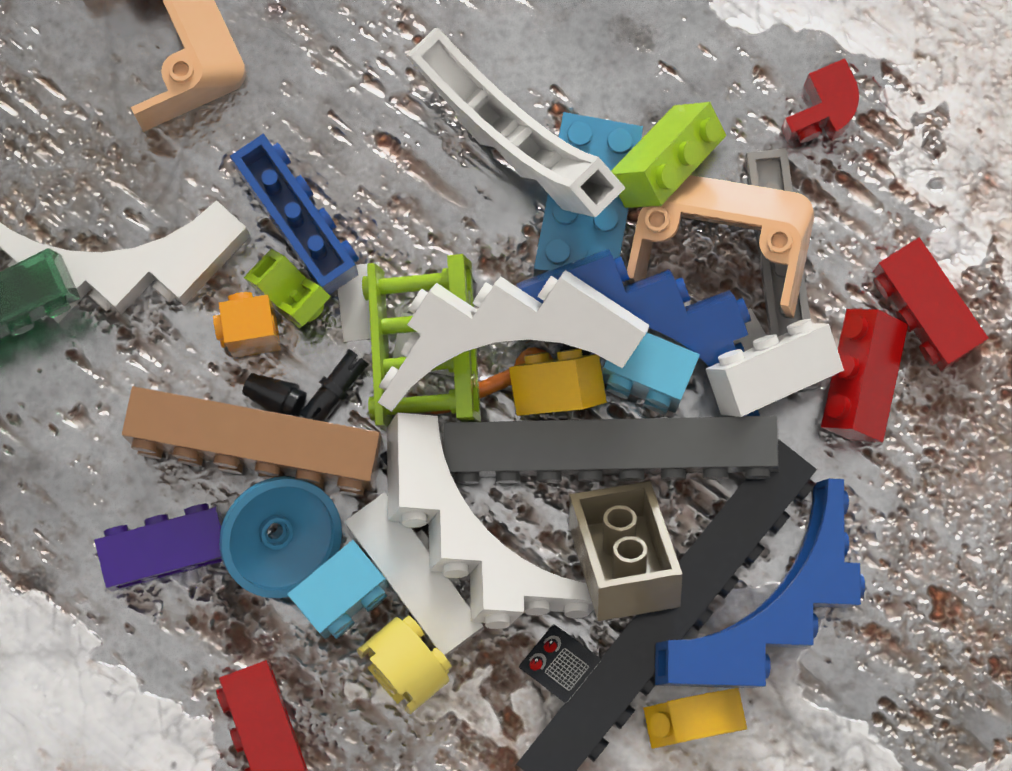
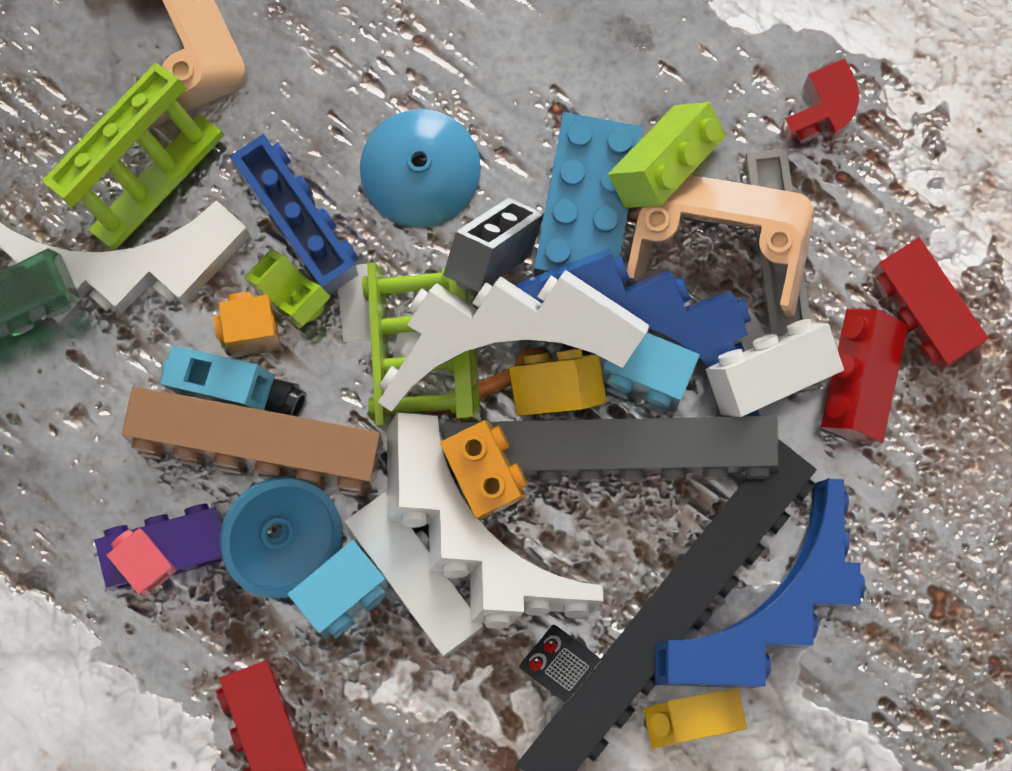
black pin [299,348,370,422] -> none
light yellow brick [357,615,452,714] -> none
white arch [406,28,625,217] -> none
dark tan brick [569,481,682,621] -> none
none -> lime fence [41,62,225,251]
none -> coral brick [107,528,177,598]
none -> medium azure brick [160,345,275,410]
none -> dark azure dish [360,109,481,228]
none -> light orange brick [439,420,528,519]
none -> dark grey brick [443,198,544,292]

